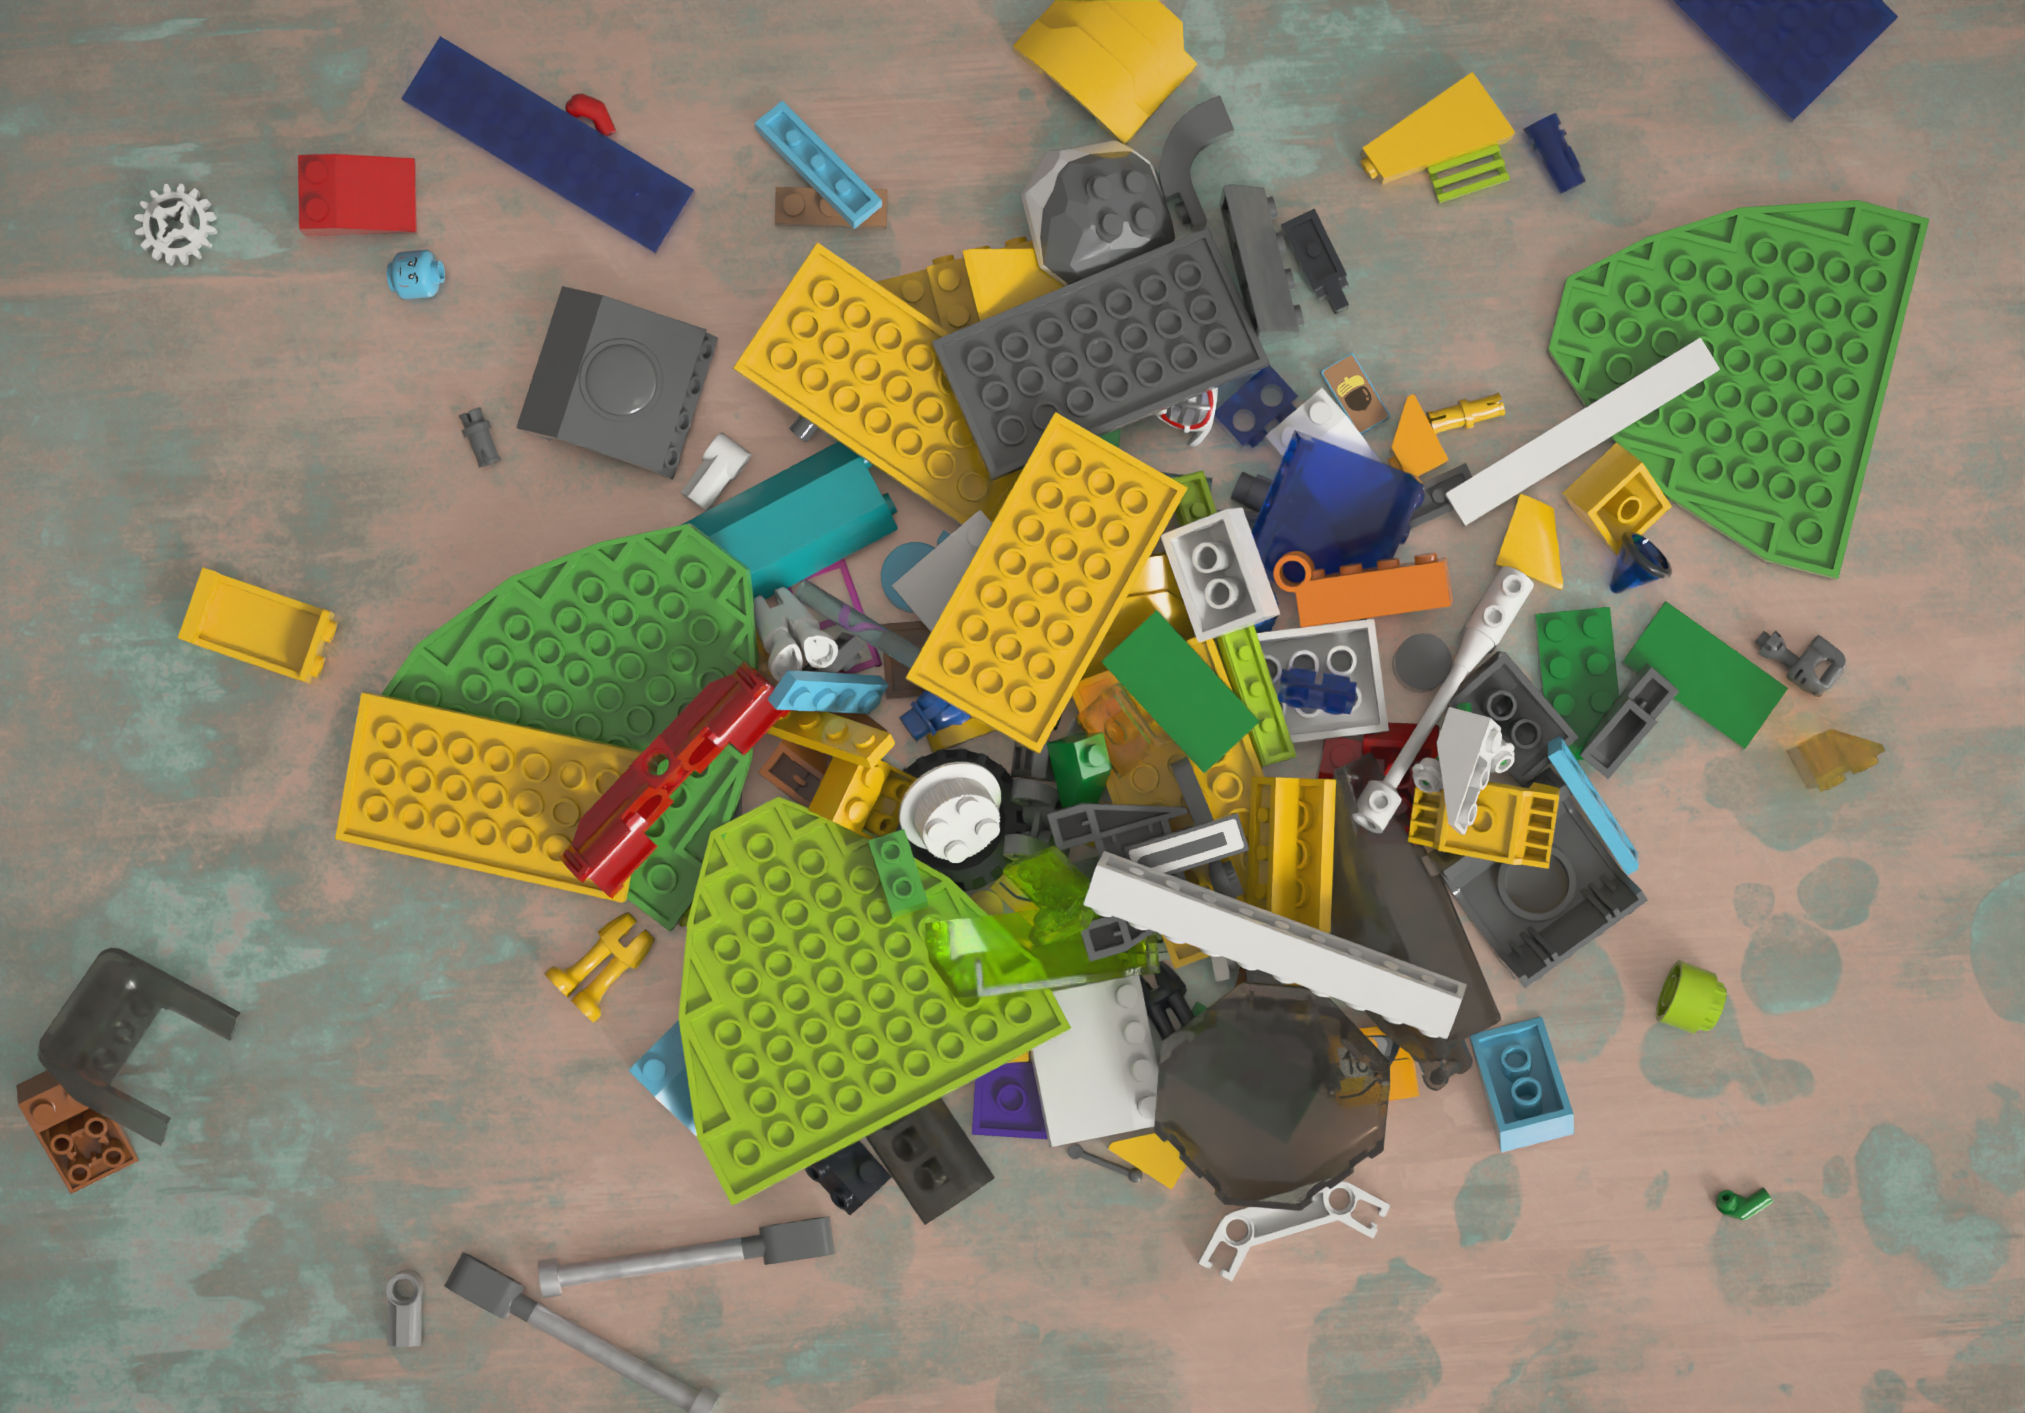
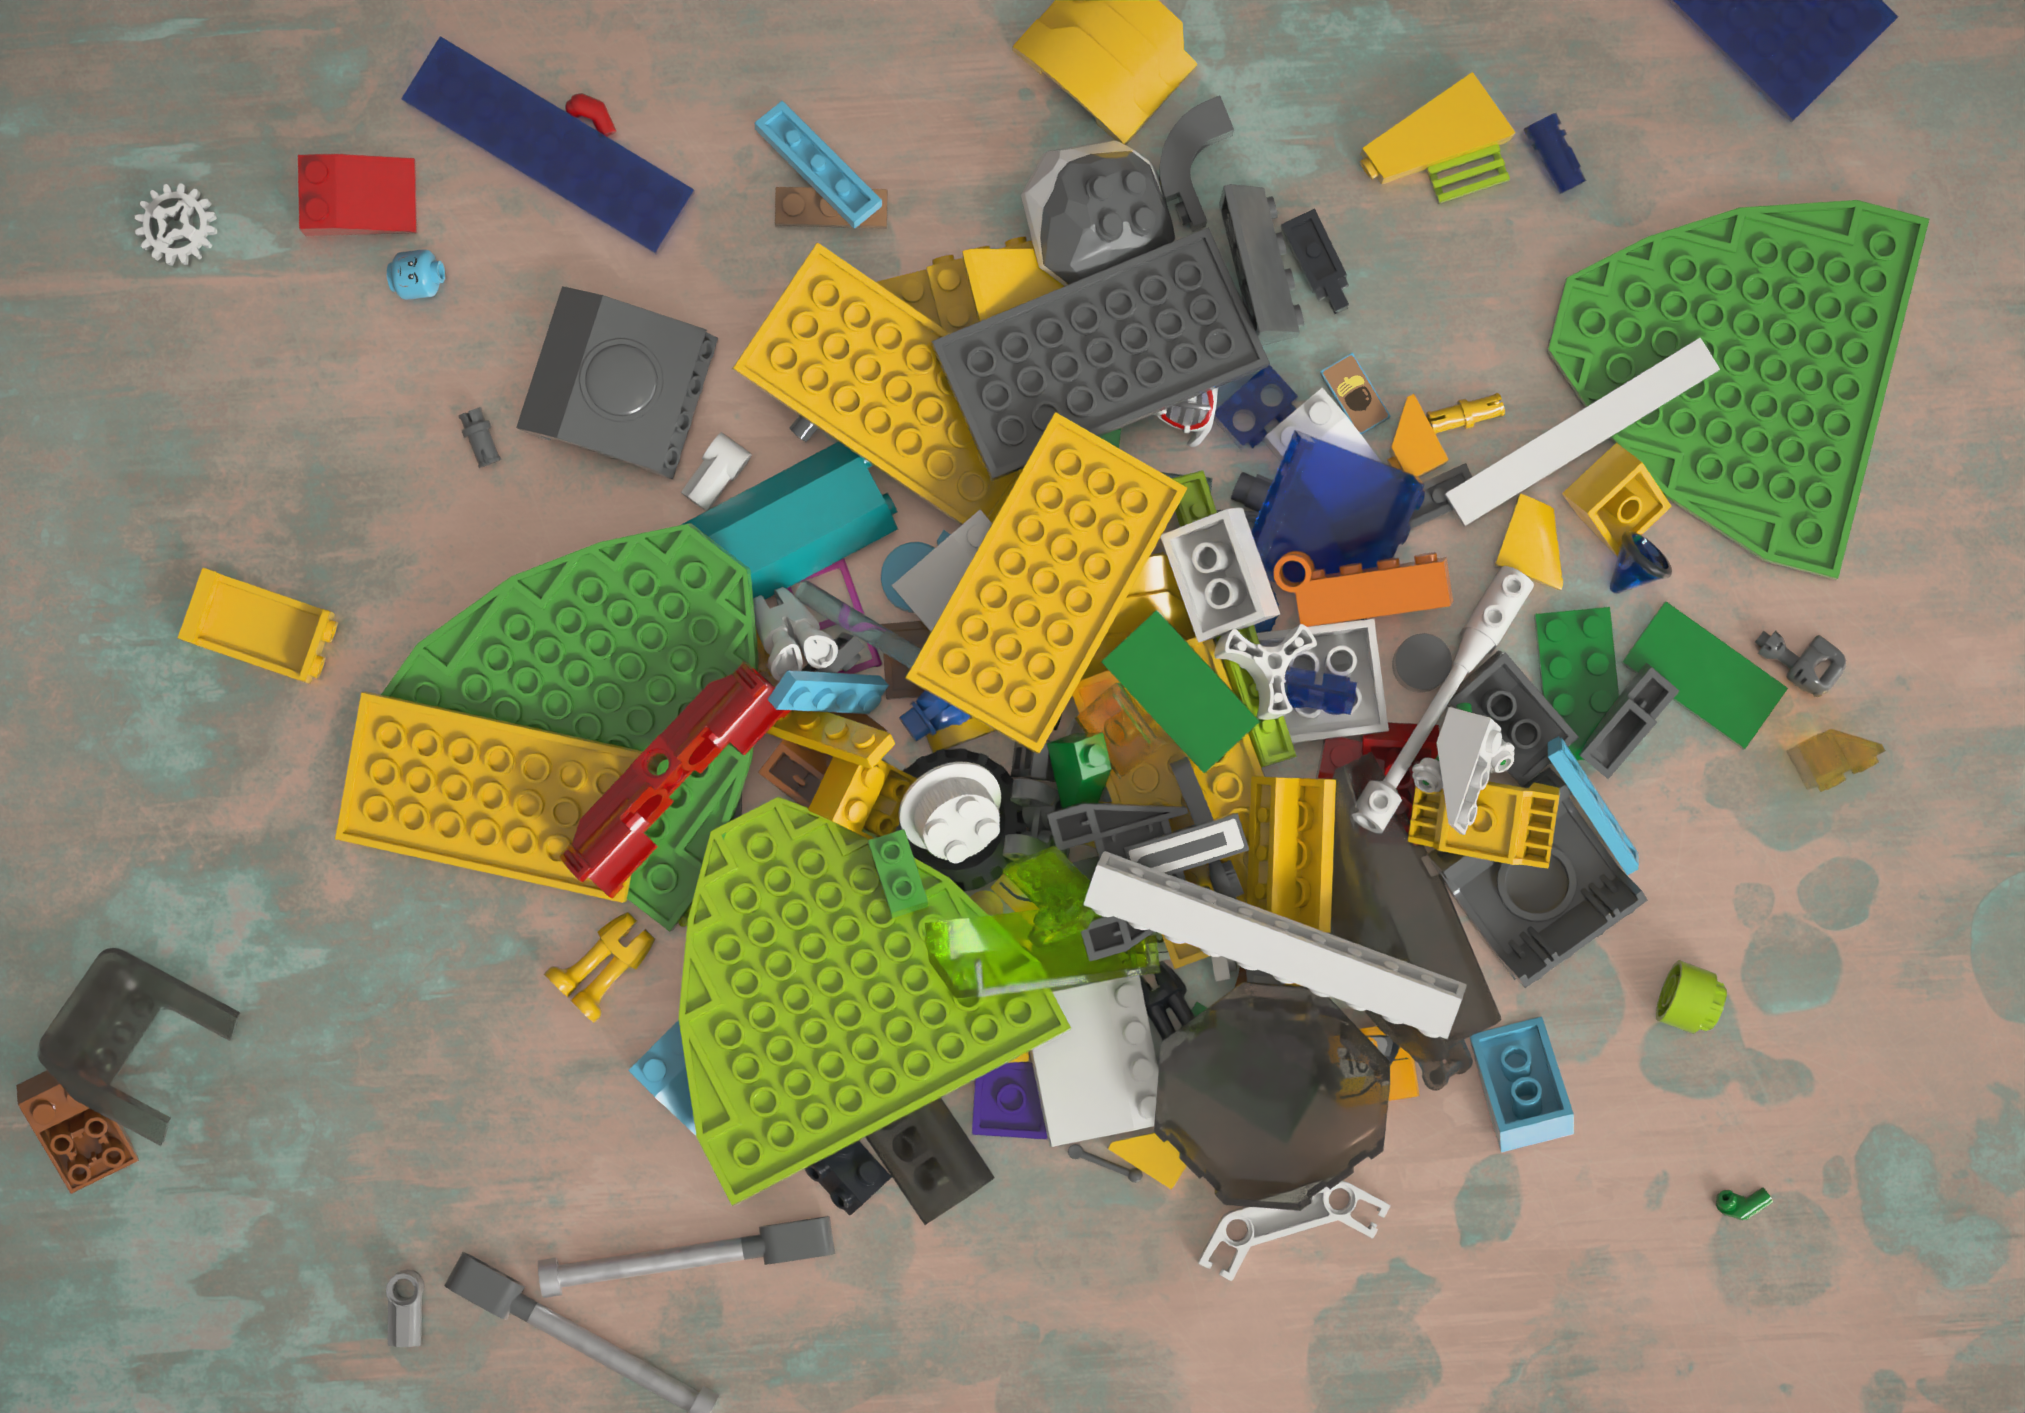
none -> white piece [1214,624,1317,720]

